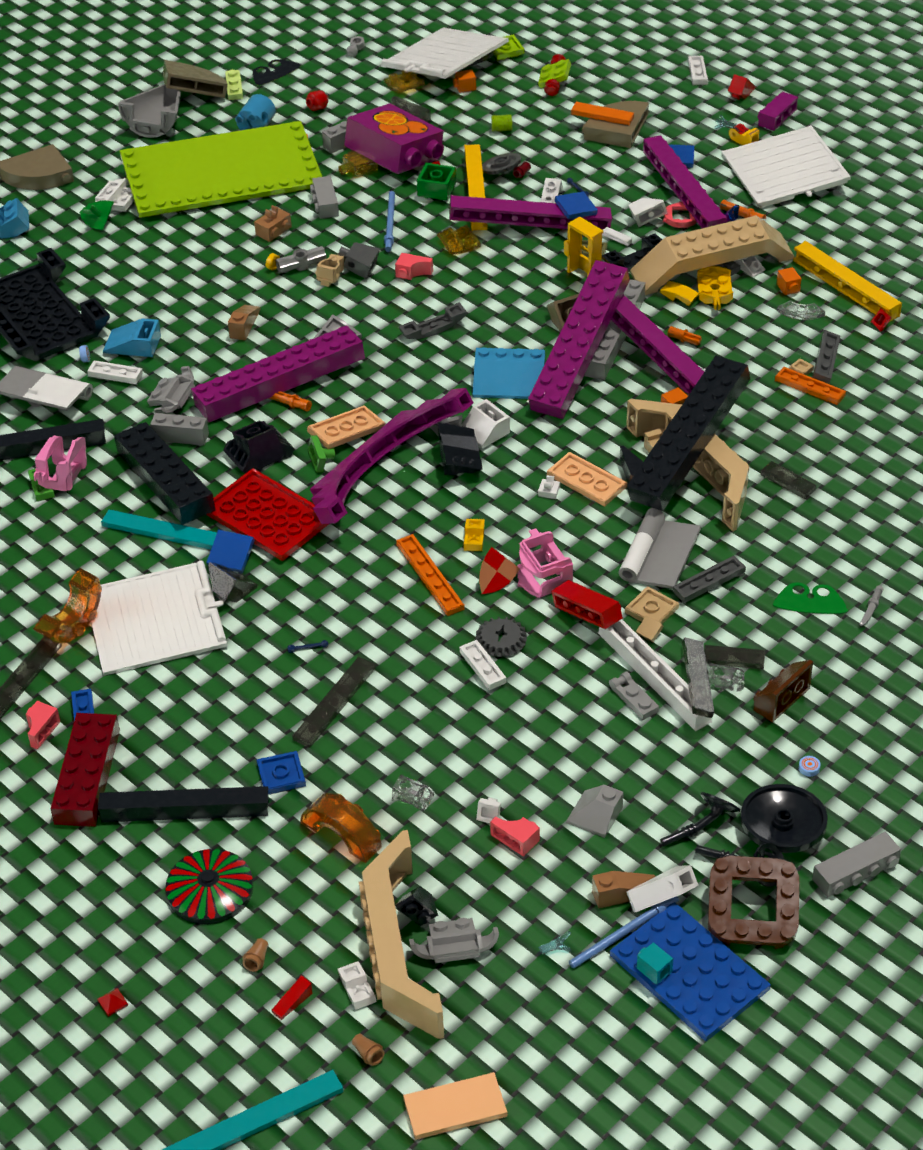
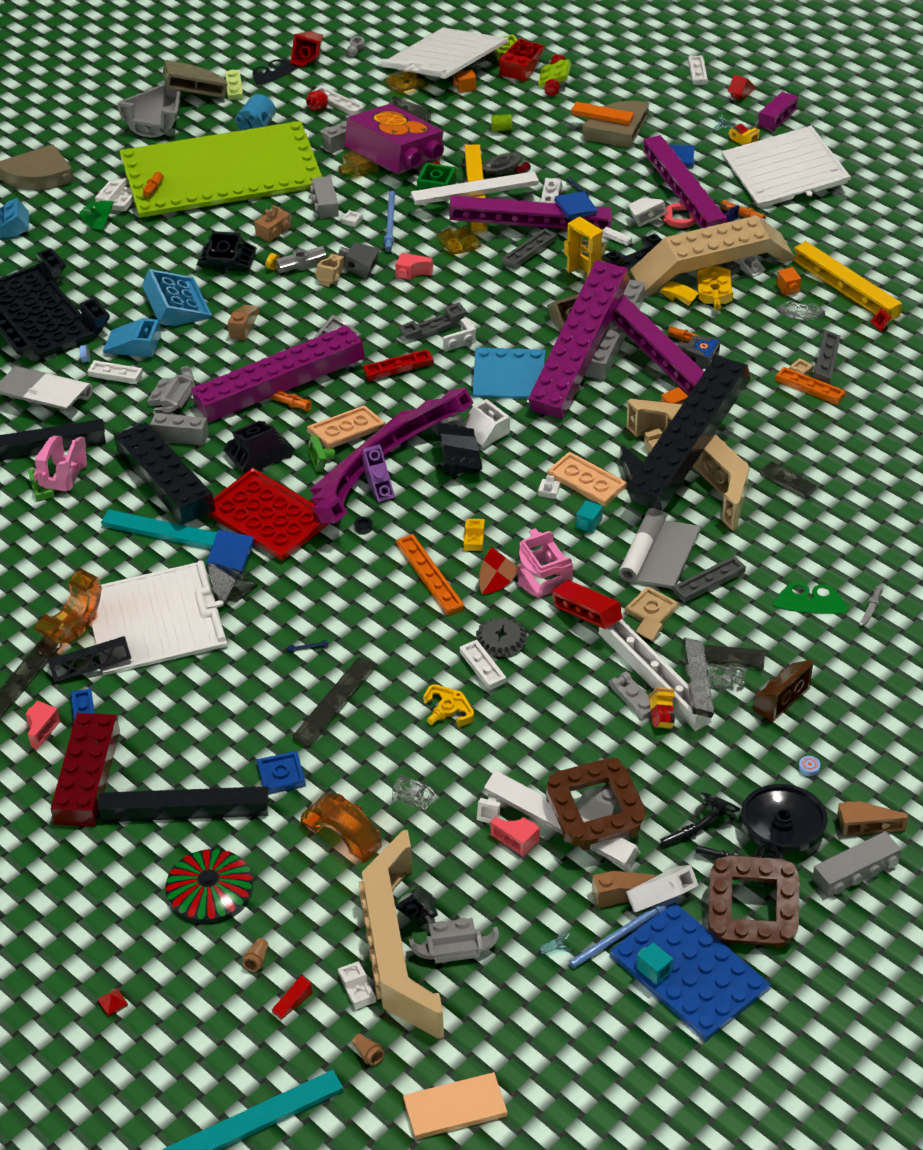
none -> black fence [48,636,132,682]
none -> orange axle [142,172,164,197]
none -> dark azure slope [142,269,212,326]
none -> black slope [196,231,257,272]
none -> red slope [290,31,323,67]
none -> white tile [313,86,365,116]
none -> white tile [341,210,363,227]
none -> black tile [354,517,373,534]
none -> medium lavender slope [362,444,395,502]
none -> red plate [363,349,434,381]
none -> white tile [411,171,539,205]
none -> yellow piece [423,685,474,728]
none -> white bracket [443,318,476,352]
none -> white tile [484,770,641,870]
none -> red slope [499,39,545,82]
none -> dark grey plate [502,228,557,270]
none -> reddish brown plate [546,758,646,850]
none -> teal brick [576,500,603,533]
none -> leg [649,687,675,729]
none -> dark grey torso [678,336,721,370]
none -> medium nougat slope [837,801,908,837]

